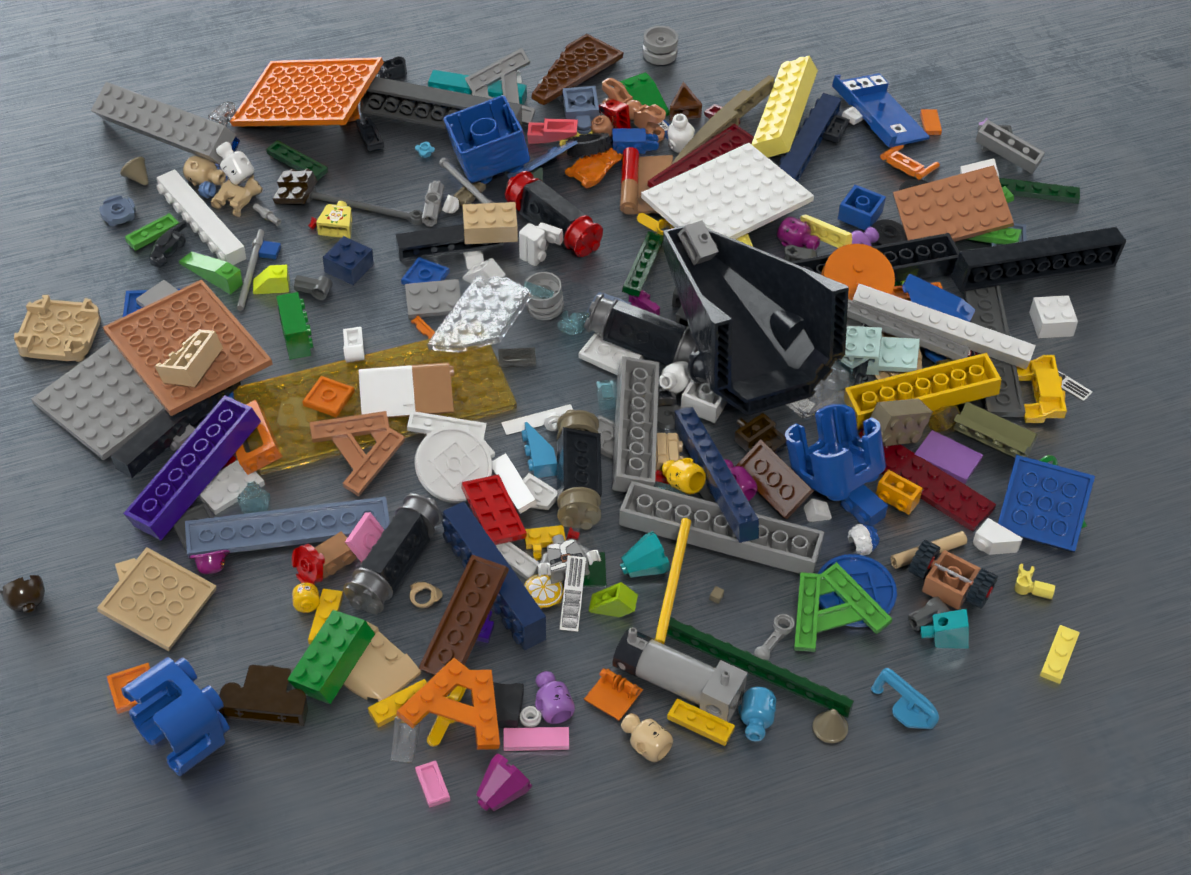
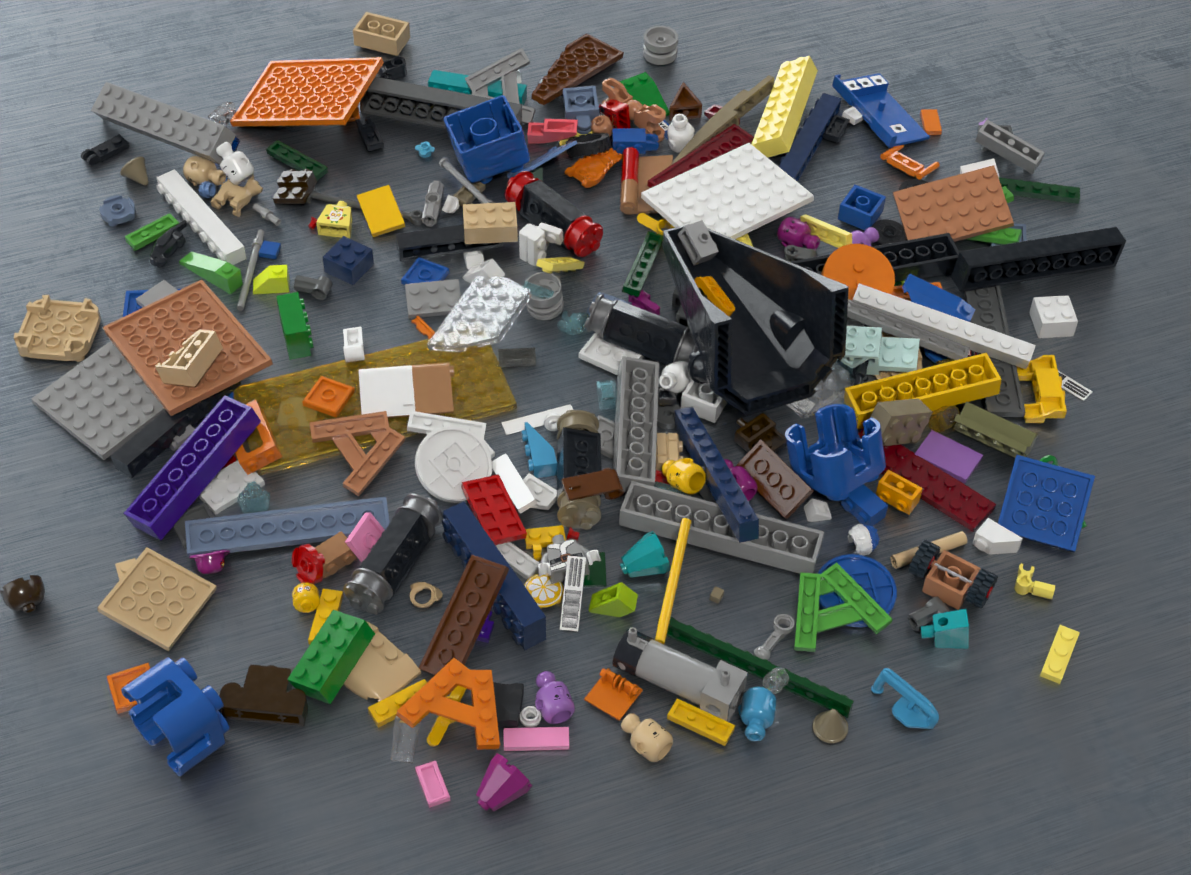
none -> black hinge [80,134,130,166]
none -> tan brick [353,12,410,56]
none -> yellow tile [356,185,406,237]
none -> light yellow plate [536,257,585,273]
none -> reddish brown door [561,468,624,501]
none -> light orange plate [694,276,735,316]
none -> clear brick [762,668,789,694]

